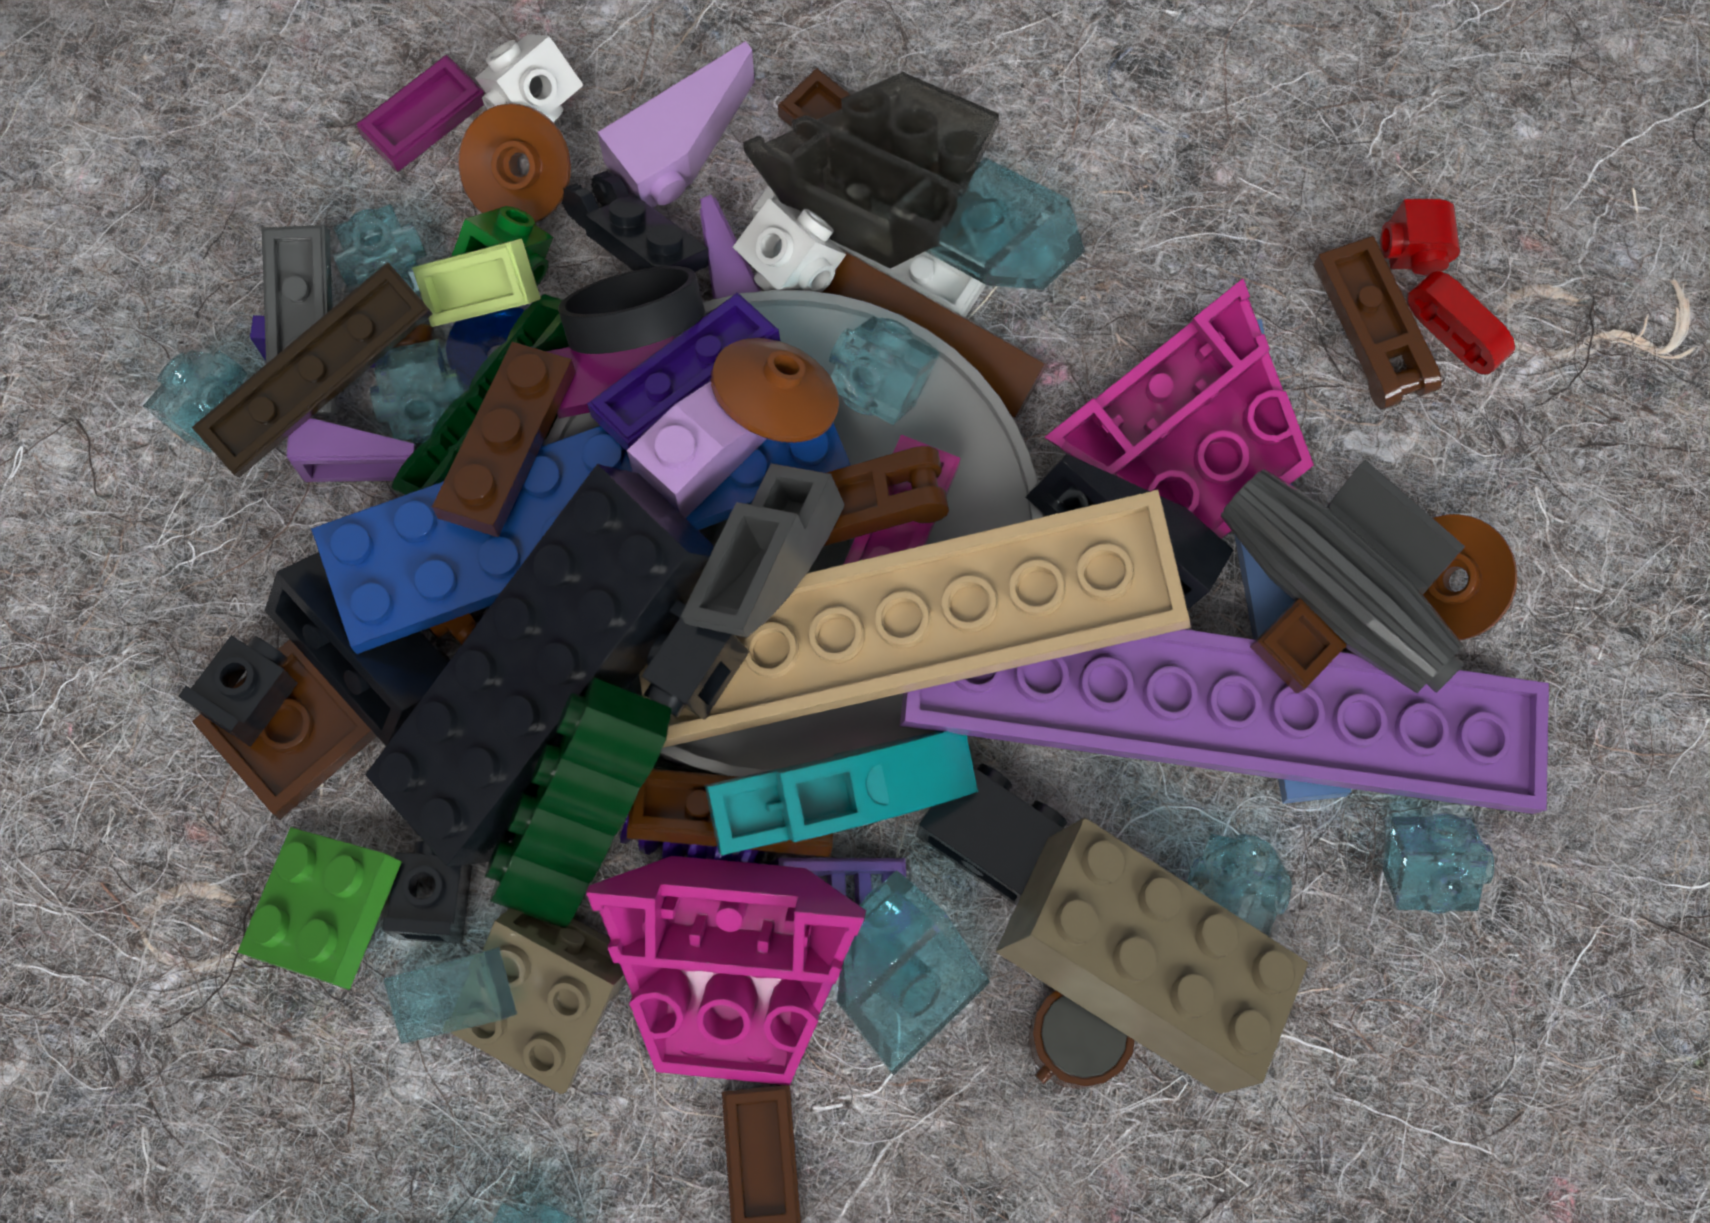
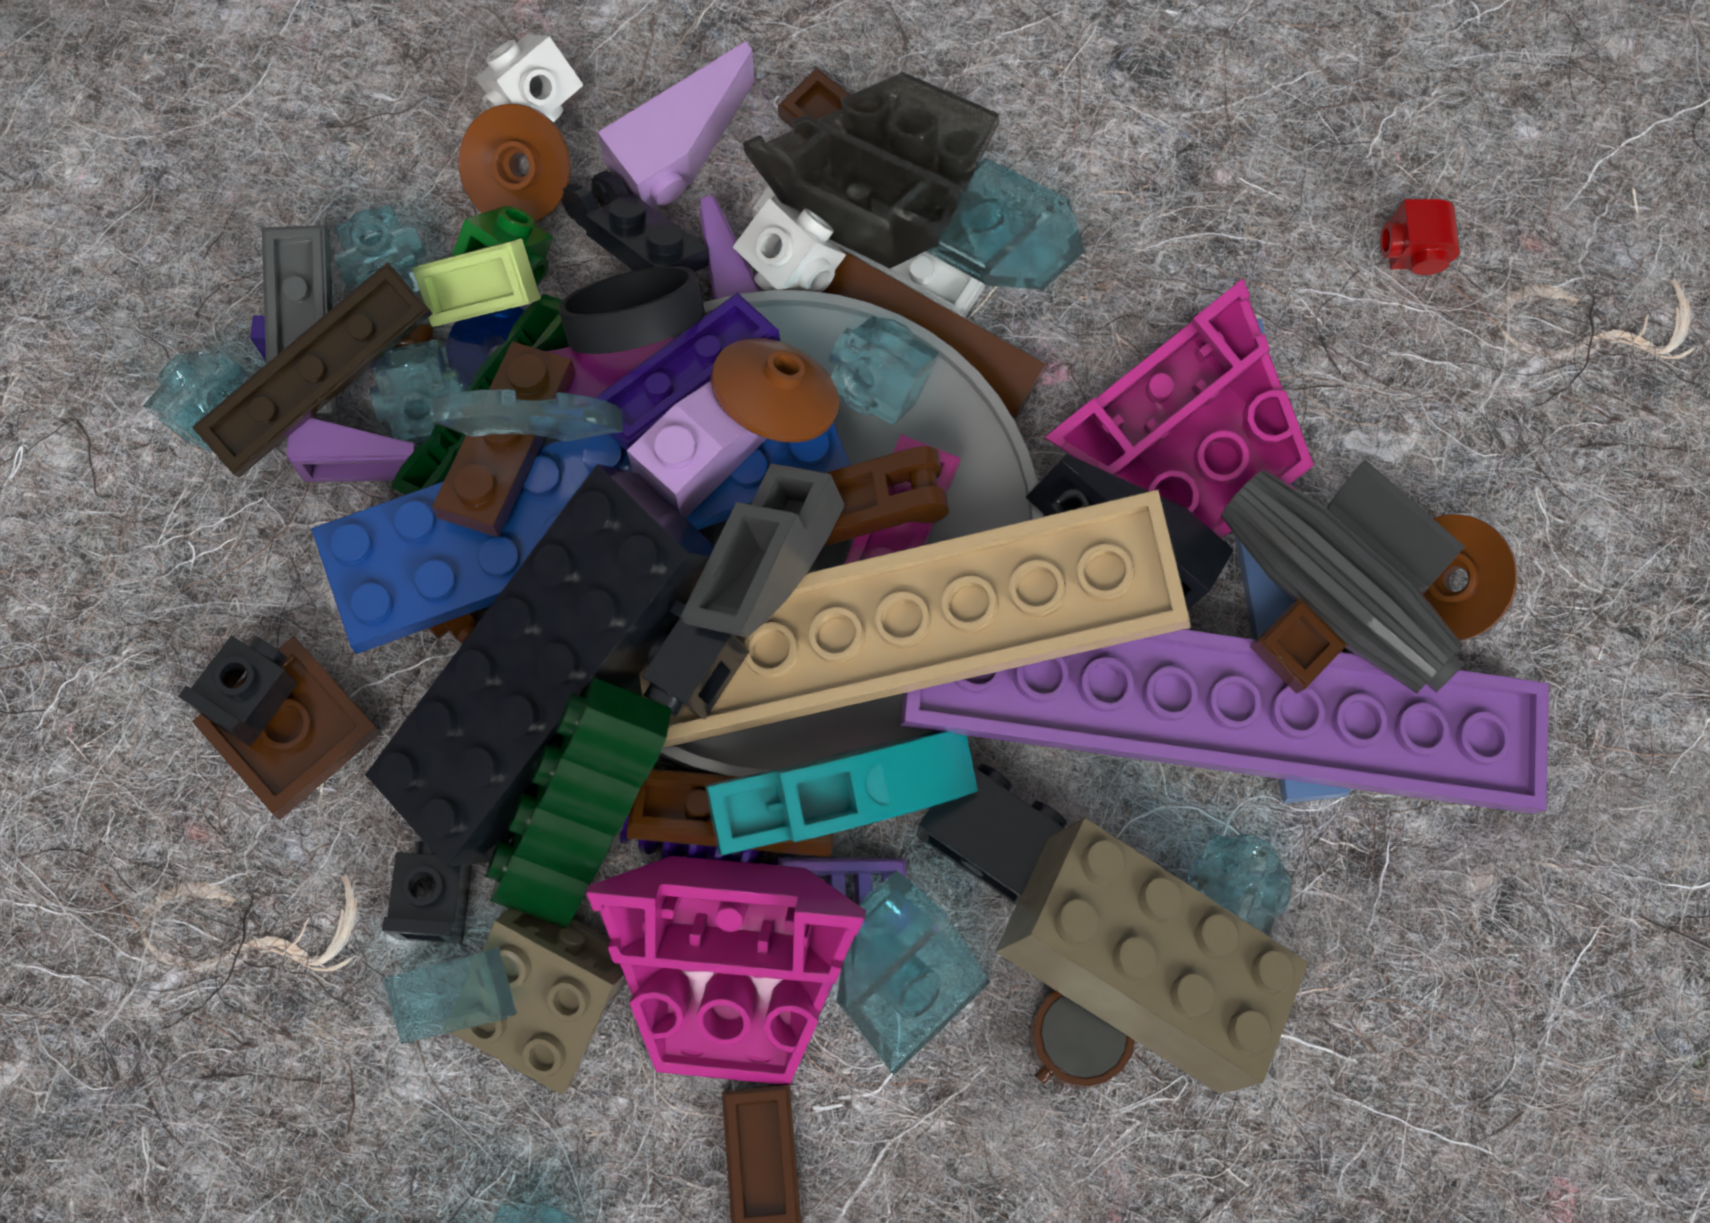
bright green plate [237,827,402,990] -> none
black brick [265,552,450,746] -> none
magenta tile [356,54,485,173] -> none
reddish brown plate [1313,236,1441,410] -> none
clear light blue brick [1383,813,1494,913] -> none
red beam [1407,271,1515,375] -> none
none -> clear light blue tile [433,390,623,442]

